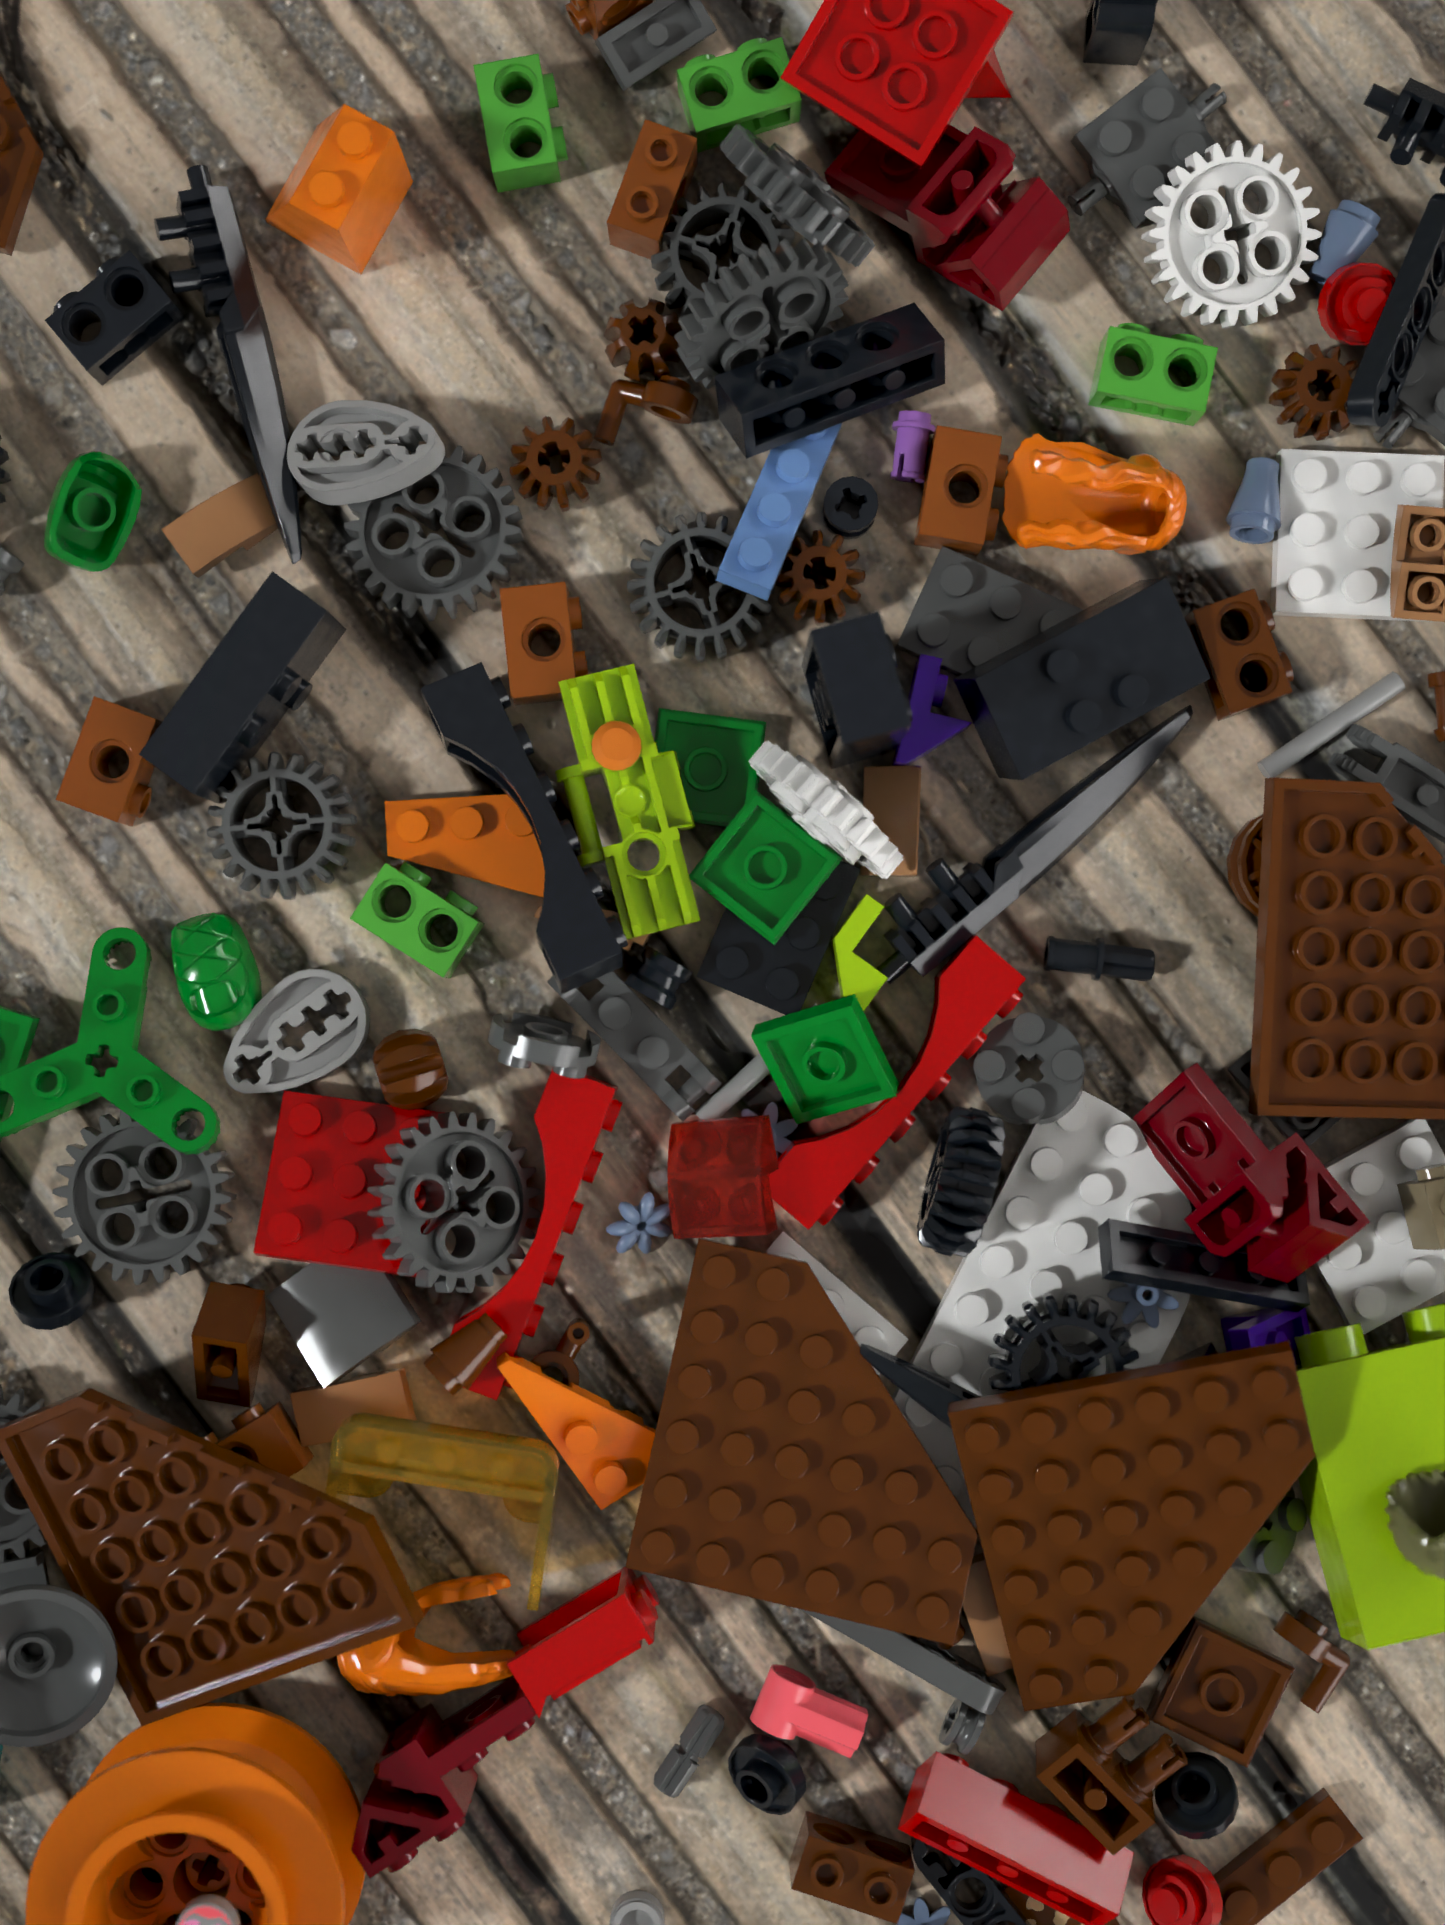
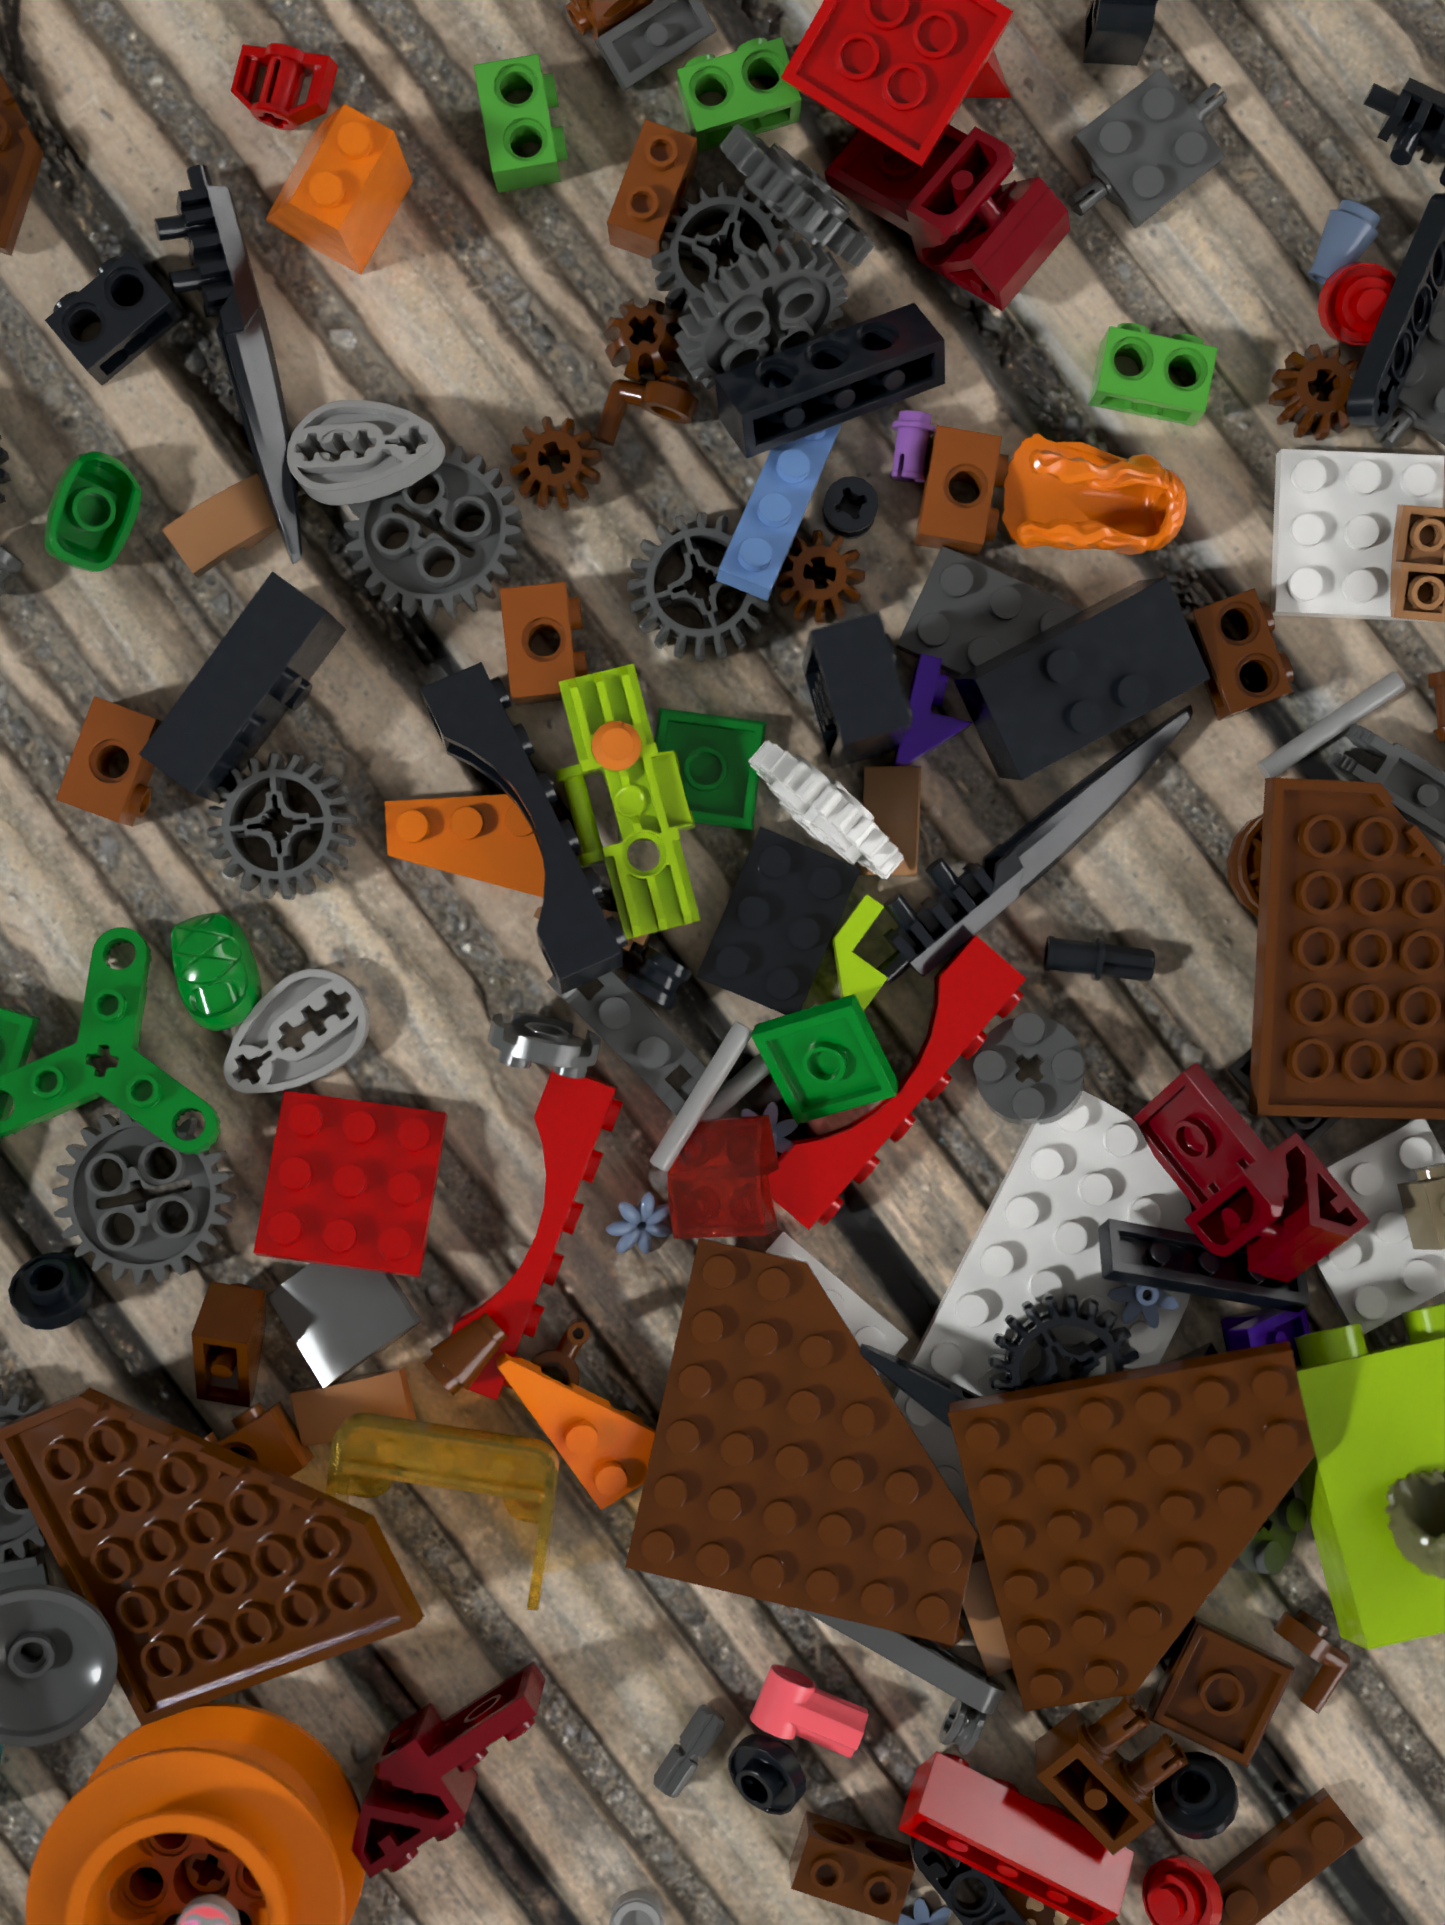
orange hair [337,1573,515,1696] -> none
bright green brick [350,861,485,978] -> none
dark grey gear [367,1112,541,1293] -> none
reddish brown piece [372,1029,449,1110] -> none
red window [507,1567,660,1719] -> none
green tile [689,790,843,946] -> none
black gear [917,1106,1006,1257] -> none
white gear [1141,140,1322,329] -> none
sand blue cone [1226,457,1281,544] -> none
none -> red piece [231,43,338,130]
none -> light grey bar [649,1020,753,1172]

